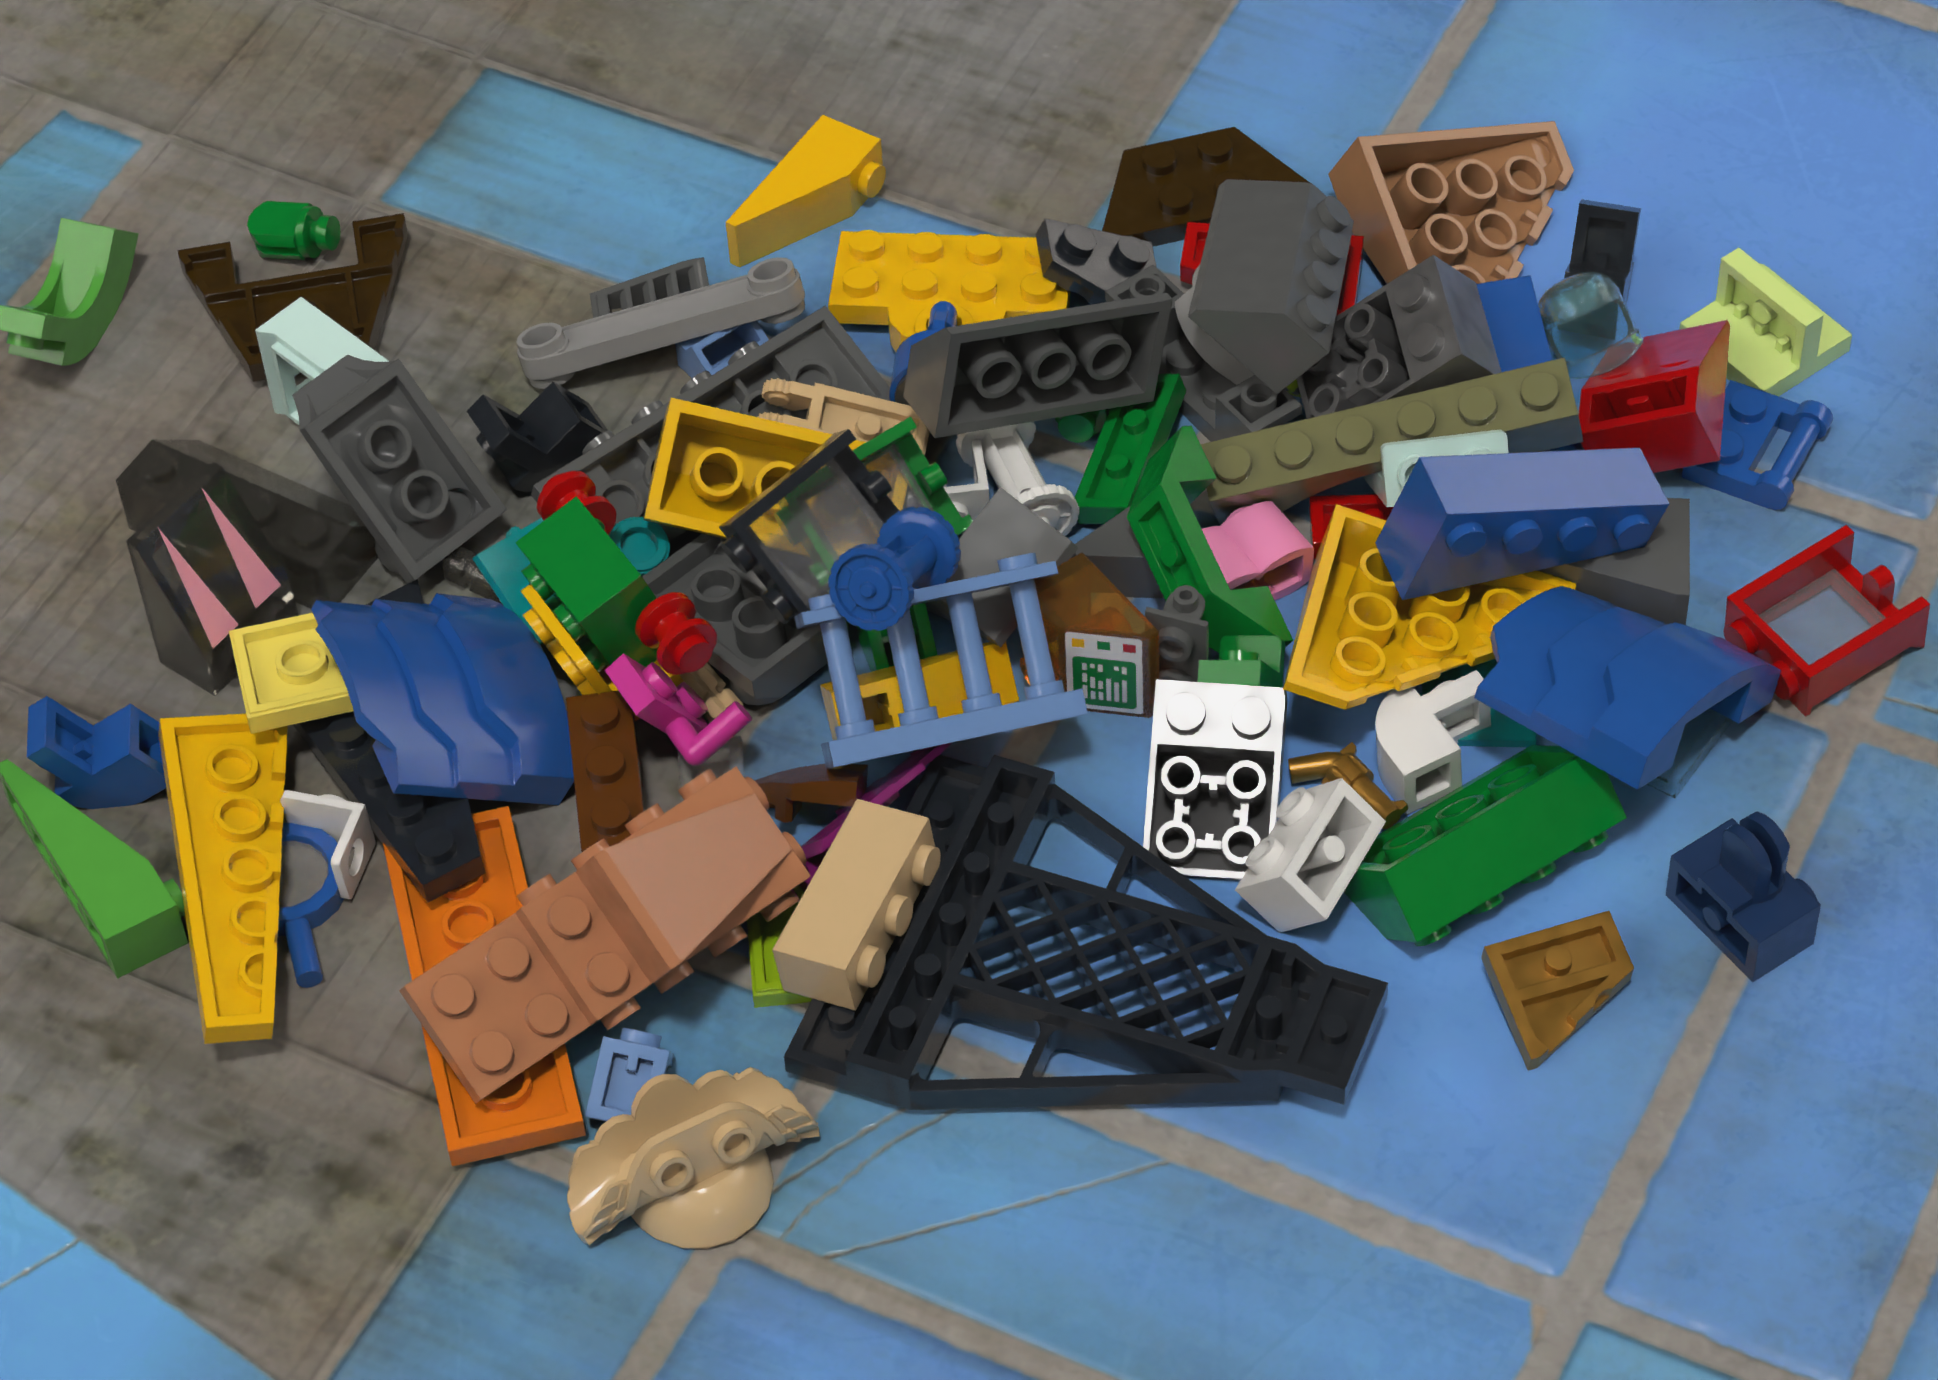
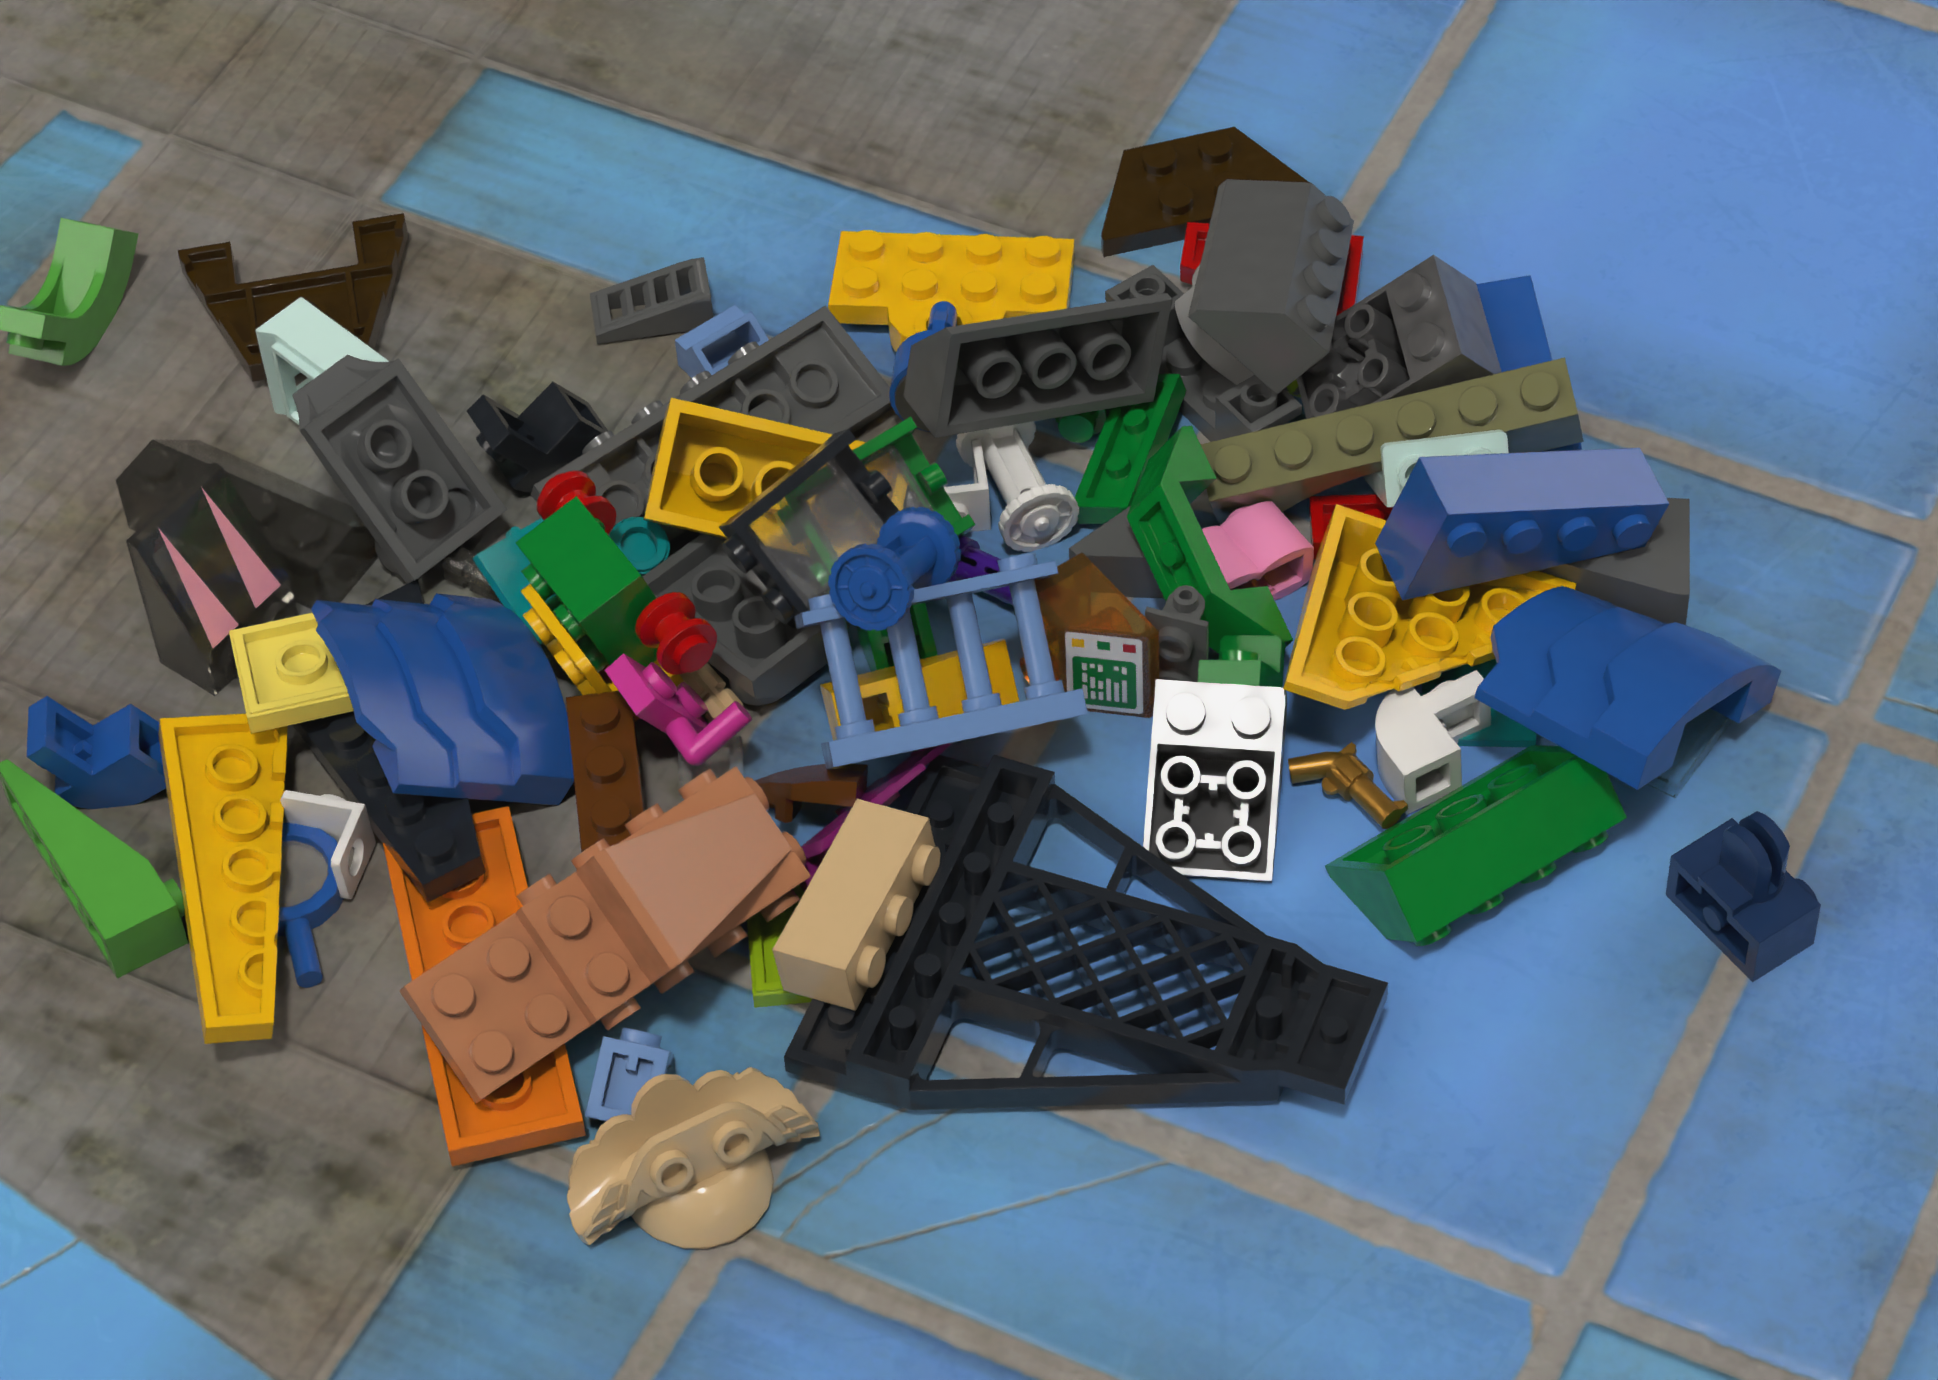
green arm [247,201,341,260] -> none
light grey piece [516,257,805,389] -> none
yellow slope [726,115,886,267] -> none
tan hinge [757,378,929,455] -> none
dark grey slope [925,487,1078,647] -> none
black wing [1035,218,1157,305] -> none
white brick [1235,778,1386,933] -> none
medium nougat slope [1328,121,1574,284] -> none
pearl gold wing [1481,911,1634,1071] -> none
clear light blue helmet [1538,272,1644,379] -> none
black brick [1556,199,1641,339] -> none
red slope [1579,320,1730,473] -> none
yellowish green bracket [1679,247,1852,396] -> none
blue plate [1682,380,1833,510] -> none
red window [1724,525,1930,717] -> none

